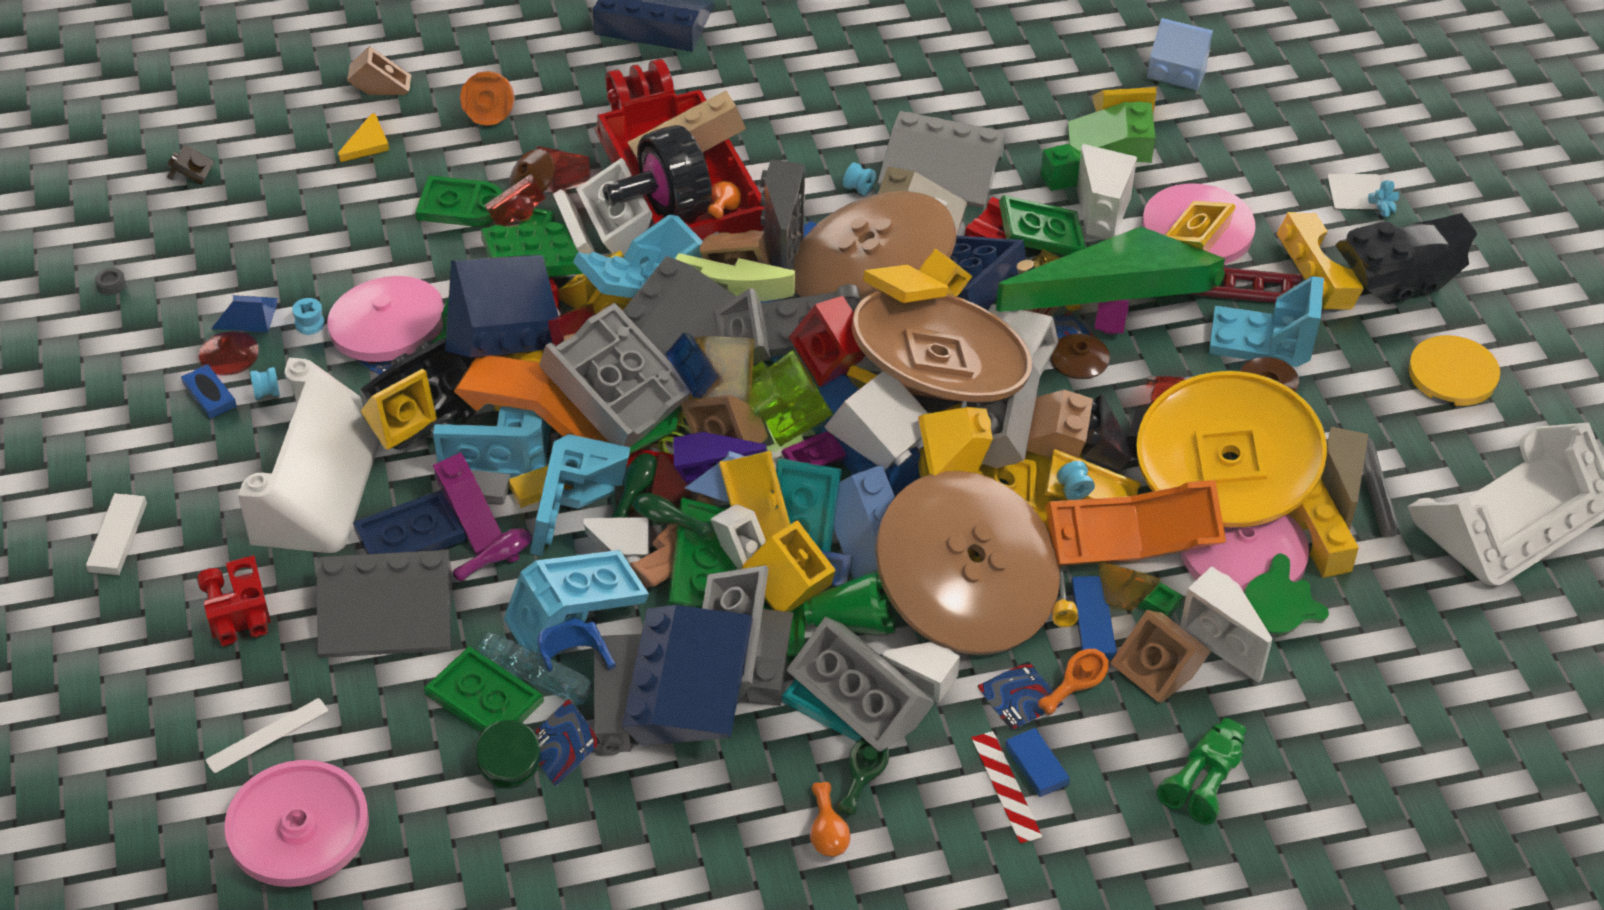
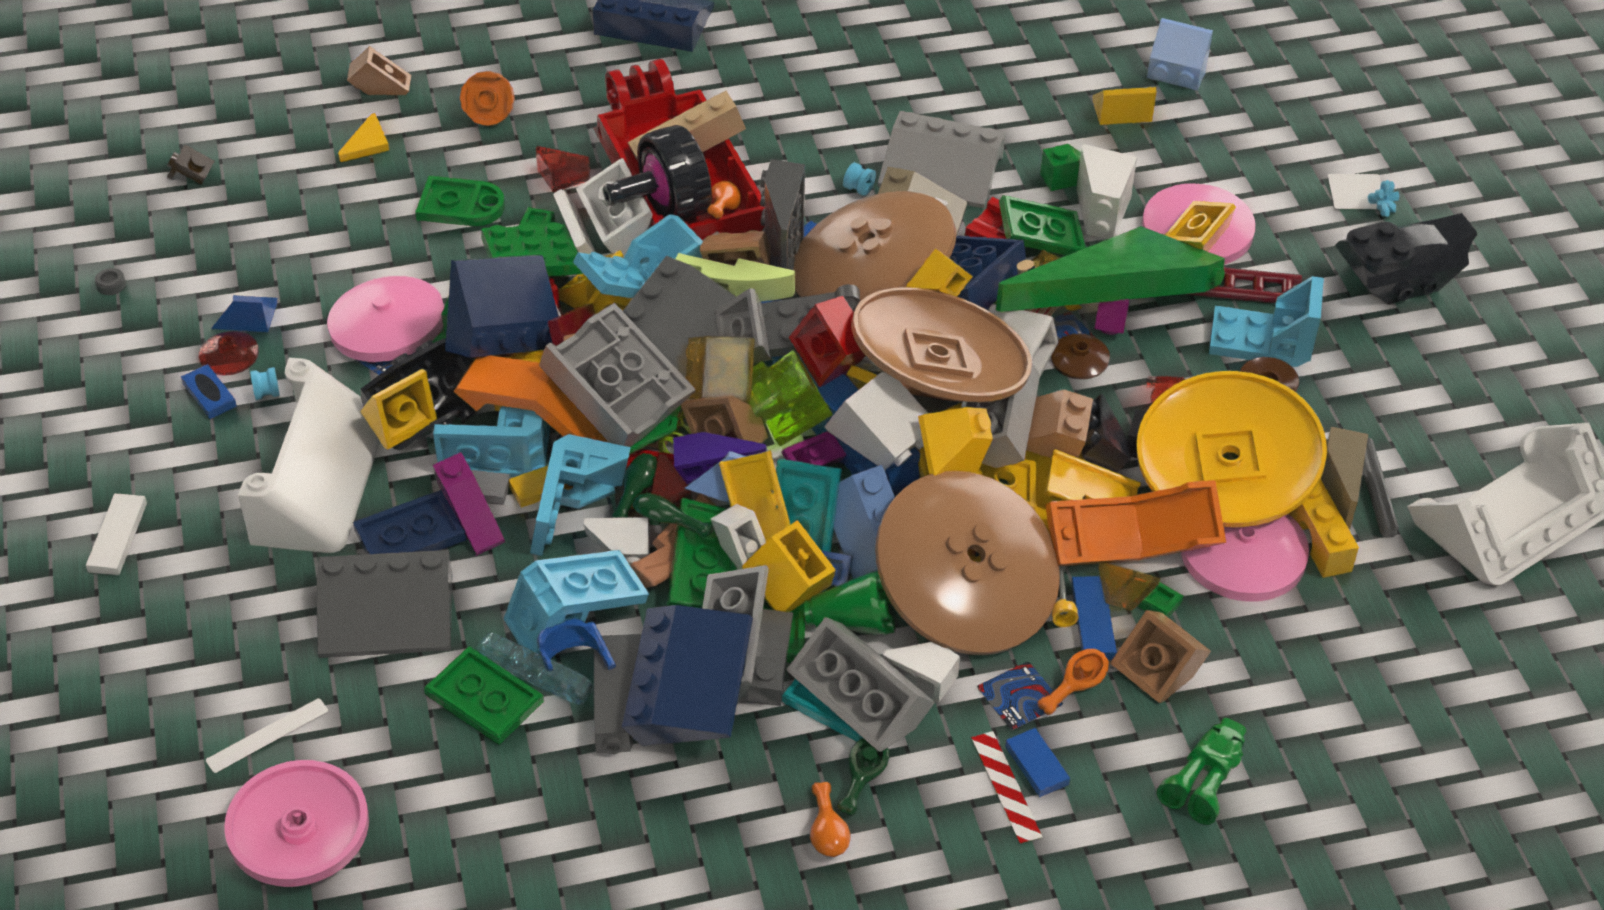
red hips [197,555,271,646] -> none
medium azure wheel [292,298,324,335] -> none
magenta piece [452,528,532,581] -> none
dark green head [476,720,540,789] -> none
clear red tile [484,174,546,226] -> none
reddish brown dish [509,149,555,201] -> none
sticker [534,699,601,786] -> none
clear blue tile [666,332,719,398] -> none
yellow tile [863,265,949,303] -> none
medium azure wheel [1057,461,1095,500] -> none
bright green slope [1068,101,1156,163] -> none
white slope [1180,566,1272,683] -> none
green tile [1243,553,1329,637] -> none
yellow arch [1277,212,1364,310] -> none
yellow tile [1408,335,1500,406] -> none

